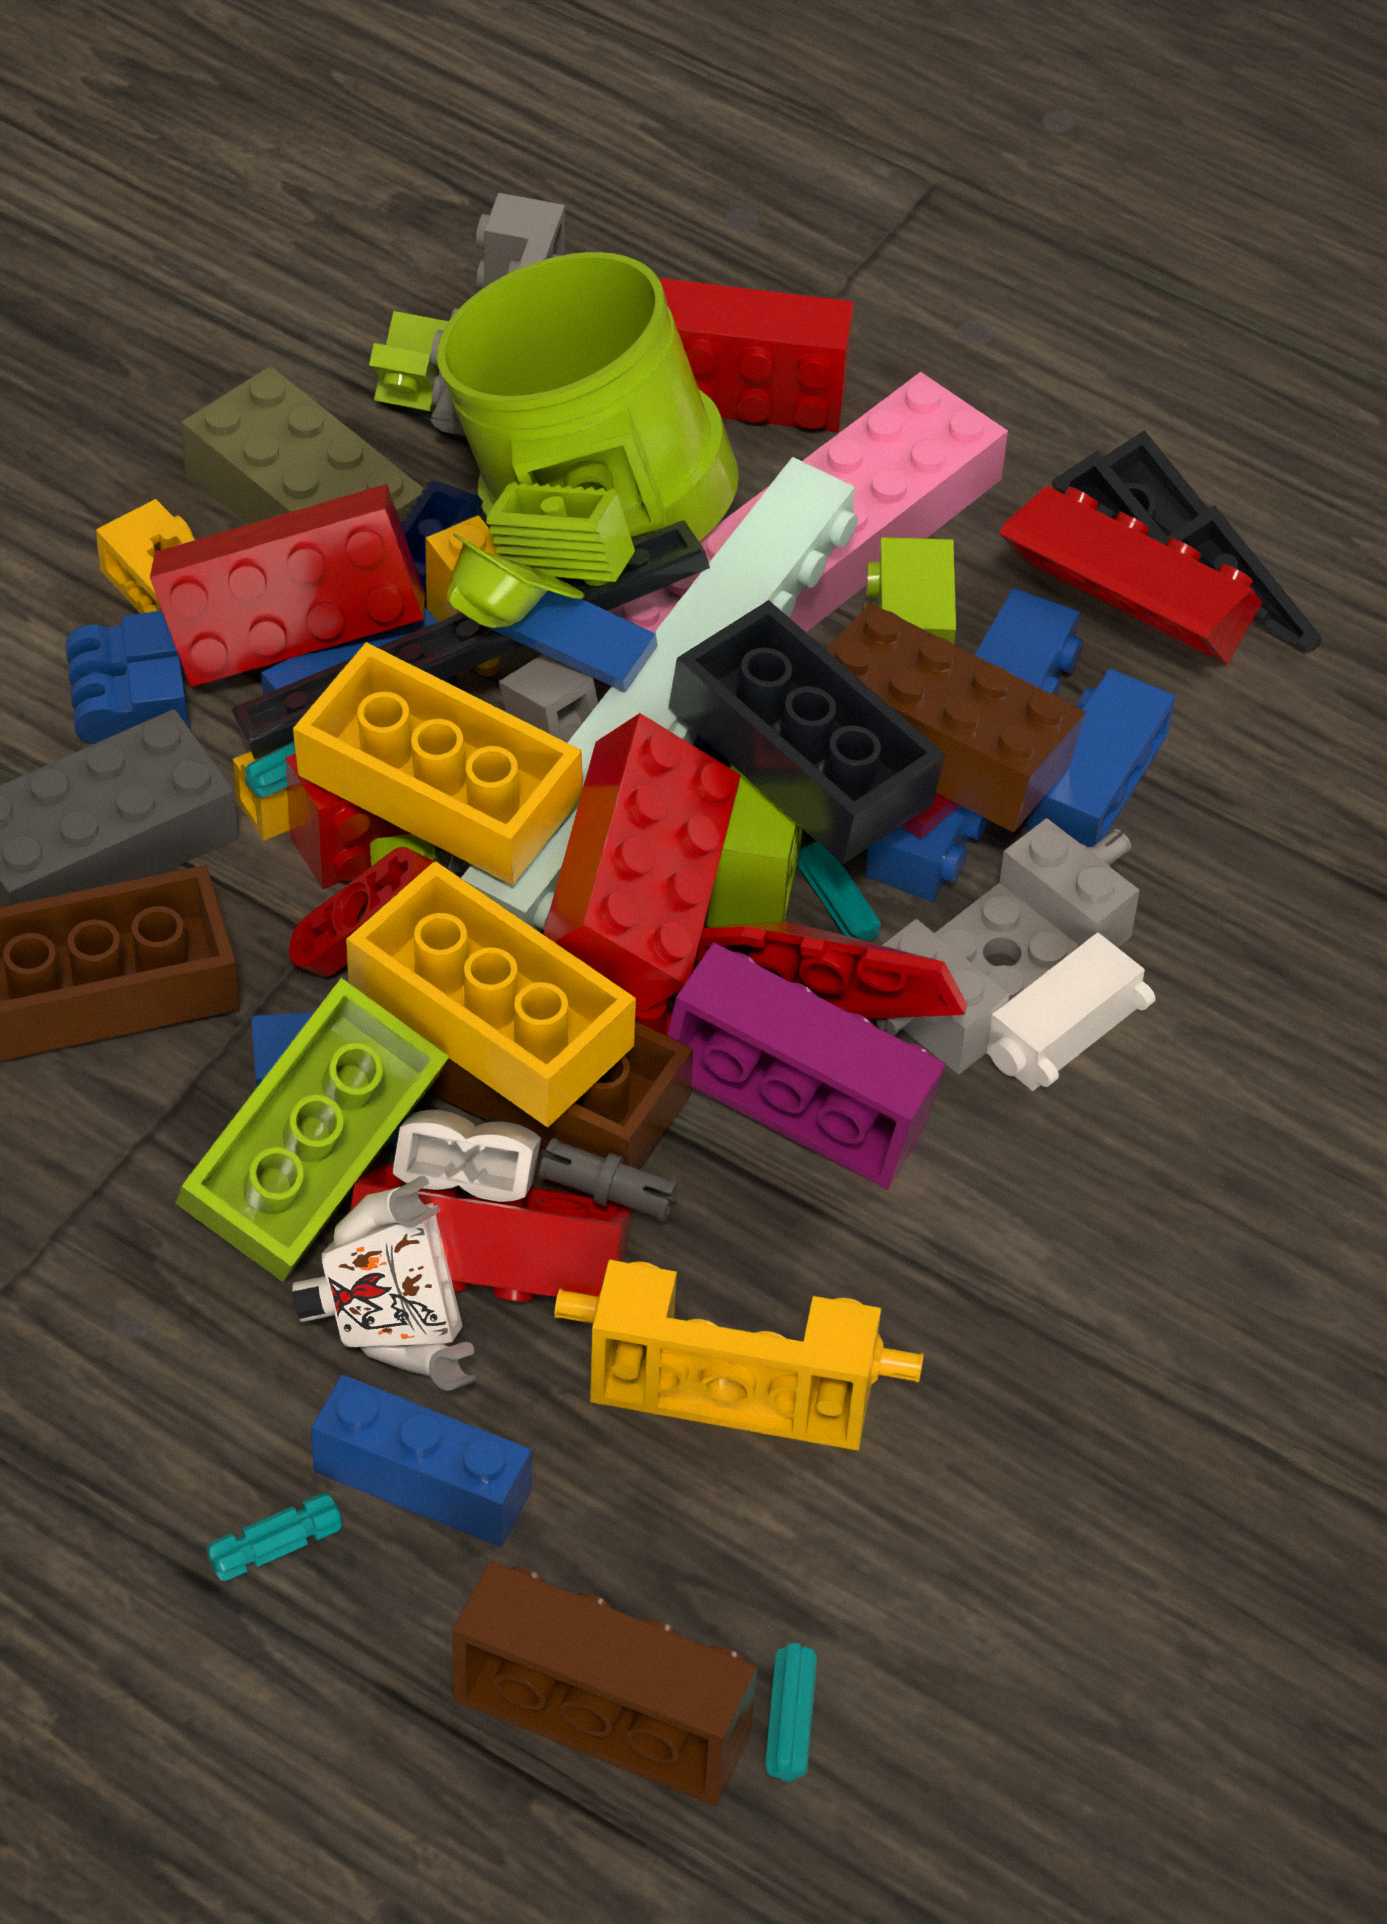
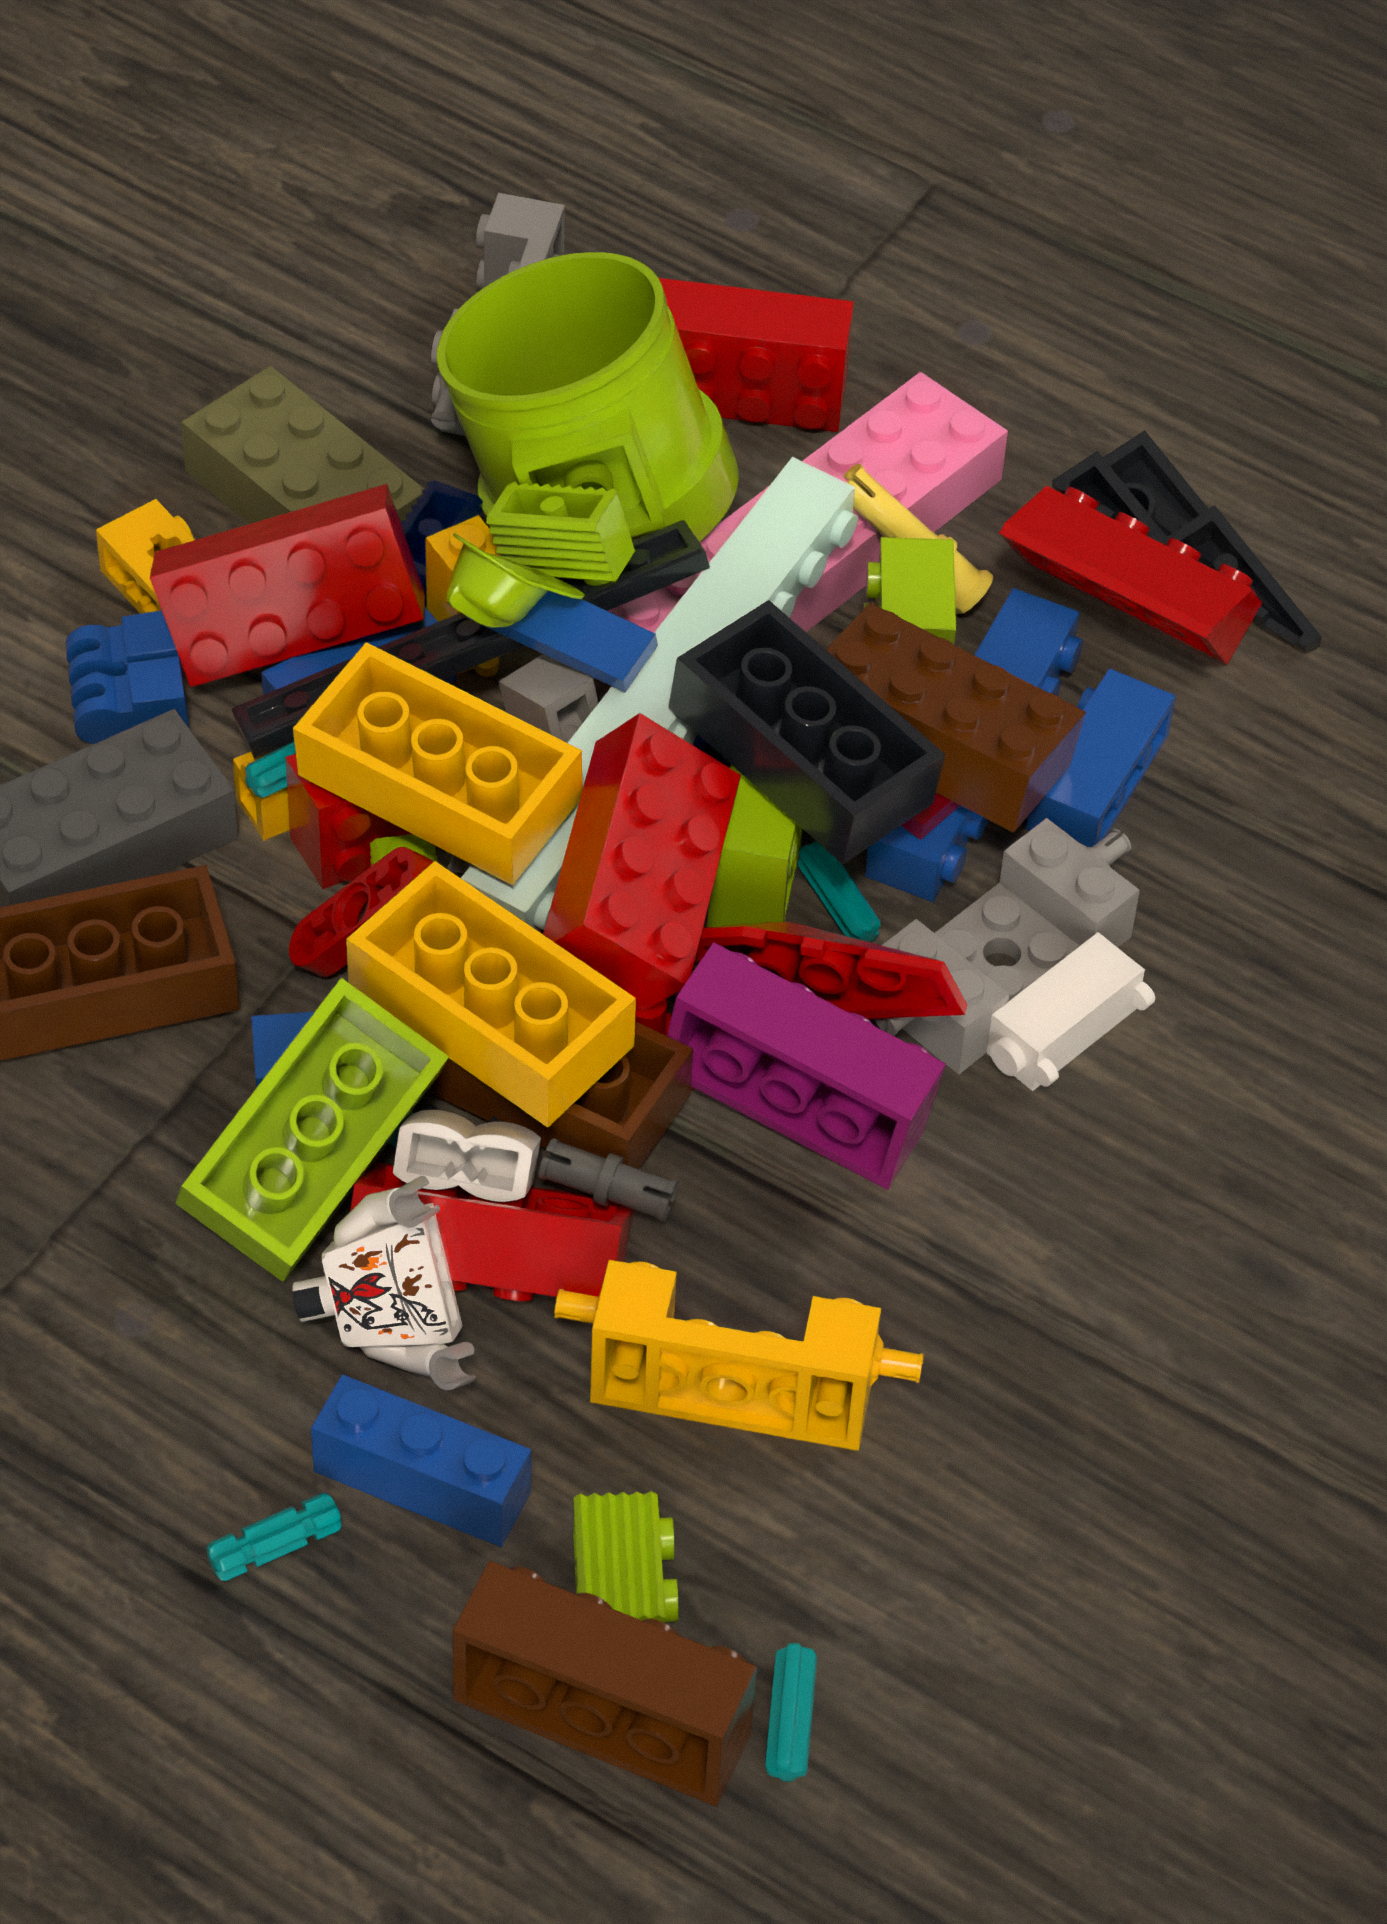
lime brick [369,311,449,412] -> none
none -> lime brick [573,1491,678,1623]
none -> light yellow pin [842,463,993,614]

